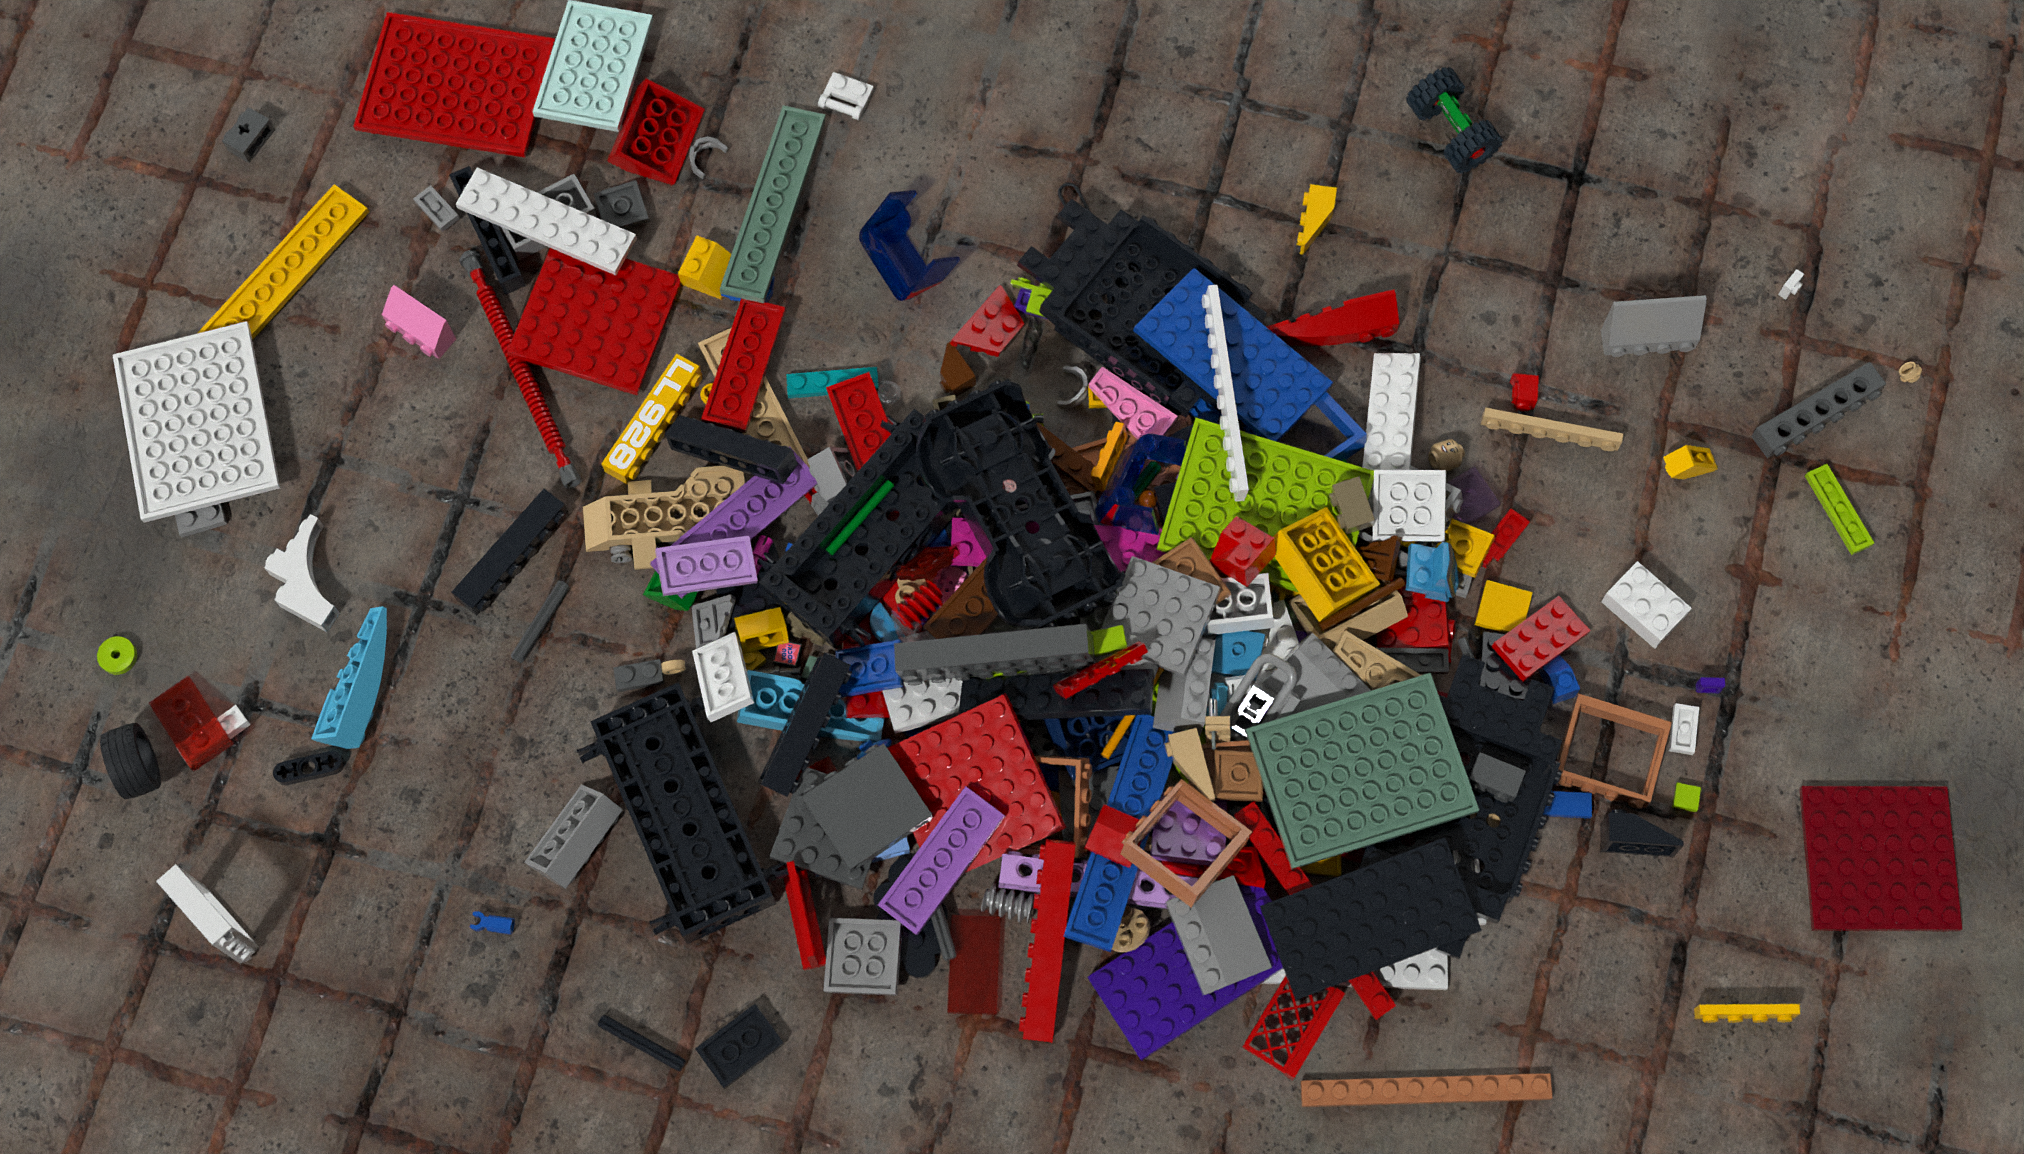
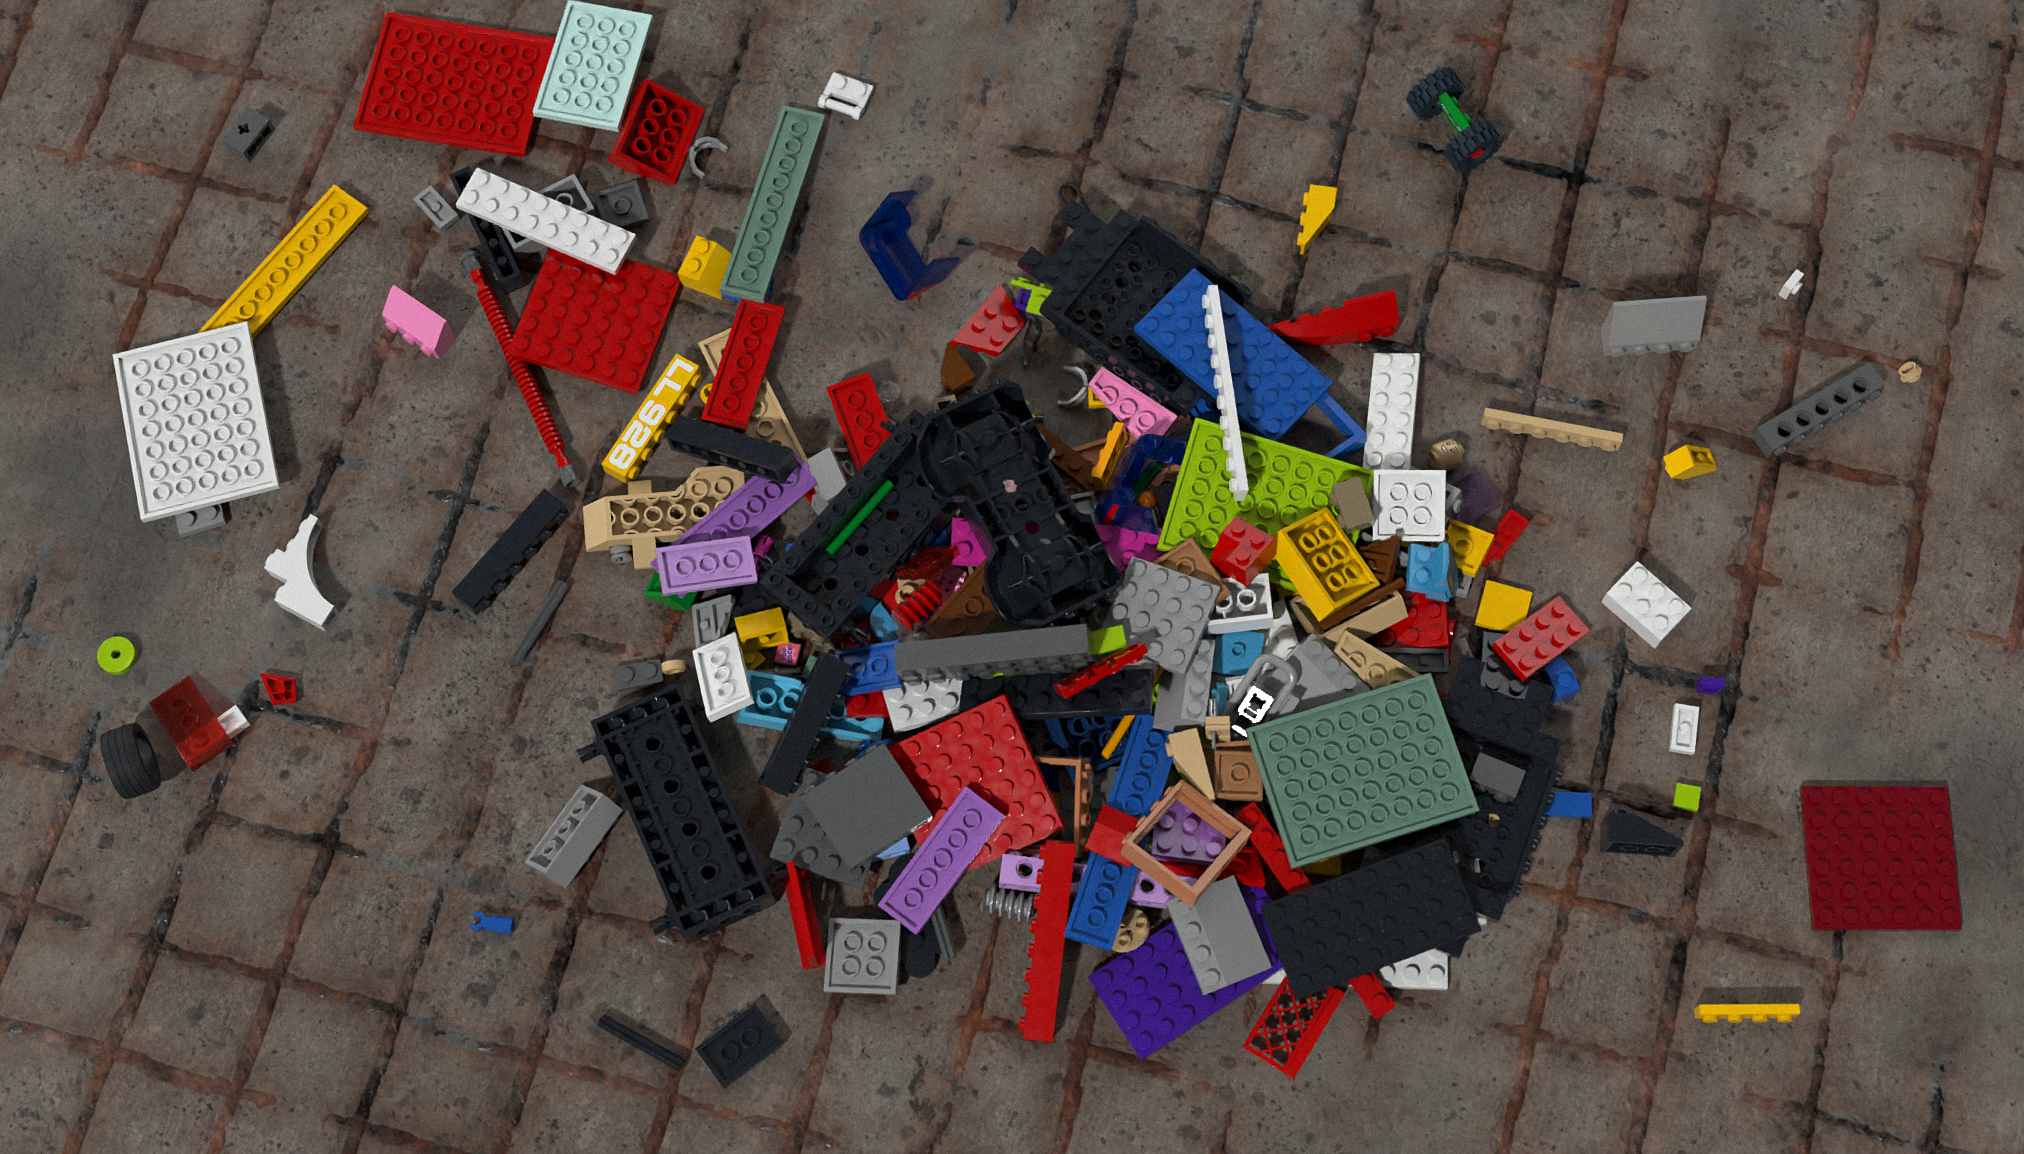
white window [156,864,259,964] -> none
black beam [273,751,344,785] -> none
medium azure wedge [311,606,387,749] -> none
teal plate [786,367,879,399] -> none
clear red tile [947,915,1001,1015] -> none
nougat plate [1300,1073,1553,1107] -> none
red window [1510,373,1539,411] -> none
nougat window [1557,693,1672,809] -> none
lime plate [1805,464,1874,555] -> none
none -> red piece [260,673,298,706]

